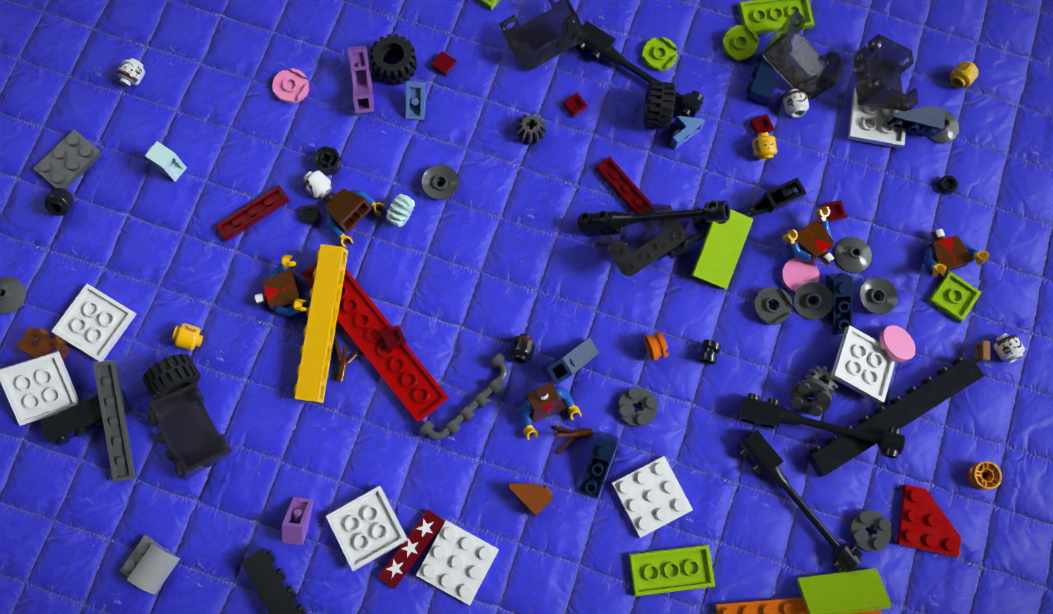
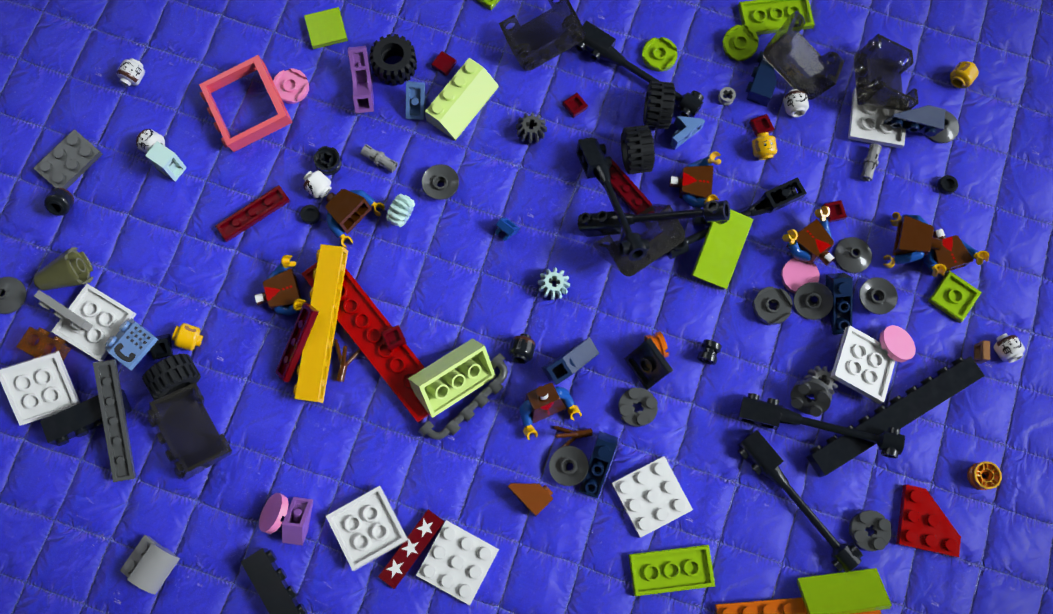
none -> olive cone [33,247,93,291]
none -> light grey plate [34,290,93,332]
none -> medium blue slope [105,318,158,371]
none -> white head [136,129,165,154]
none -> black slope [150,334,173,360]
none -> coral window [199,55,293,152]
none -> bright pink tile [259,493,288,534]
none -> dark red tile [275,303,319,382]
none -> lime tile [304,7,348,49]
none -> light grey pin [360,144,398,173]
none -> yellowish green slope [408,338,496,418]
none -> yellowish green slope [425,58,499,141]
none -> blue tile [495,217,520,241]
none -> light aqua gear [538,267,570,300]
none -> dark grey dish [549,446,589,486]
none -> black bar [576,138,650,261]
none -> black tyre [621,125,655,174]
none -> black tile [624,338,673,390]
none -> torso [669,151,721,208]
none -> light grey bush [718,87,736,106]
none -> light grey pin [860,143,882,182]
none -> reddish brown torso [883,212,943,268]

